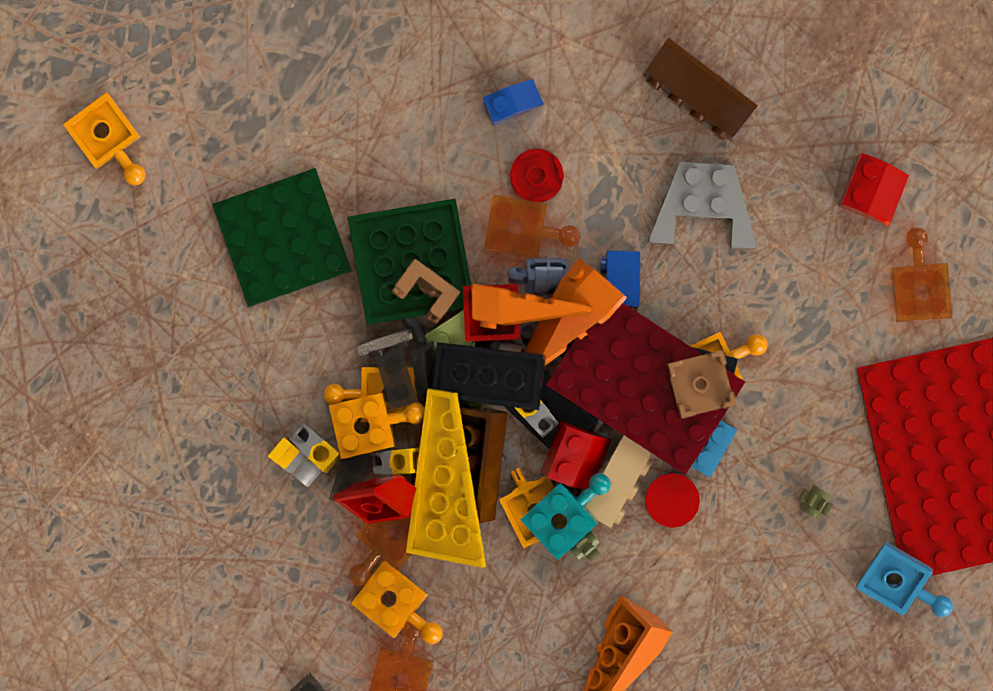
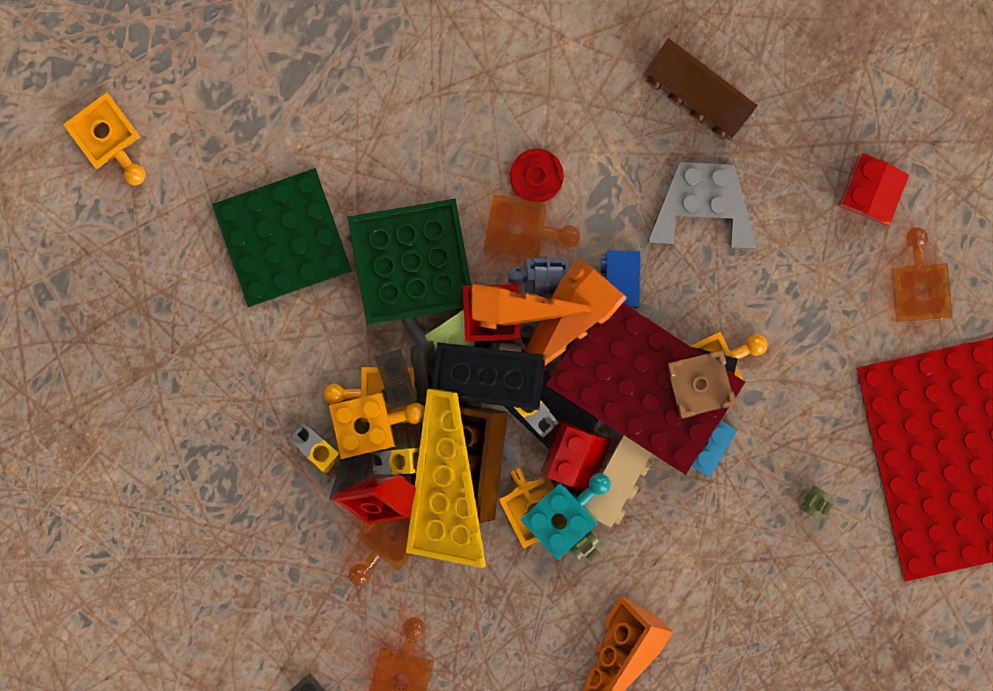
leg [268,437,322,487] -> none
light orange plate [351,560,443,644] -> none
clear smoke plate [356,327,416,358] -> none
medium nougat panel [392,259,460,324] -> none
blue slope [483,79,544,126] -> none
red tile [645,473,700,528] -> none
dark azure plate [856,541,953,617] -> none

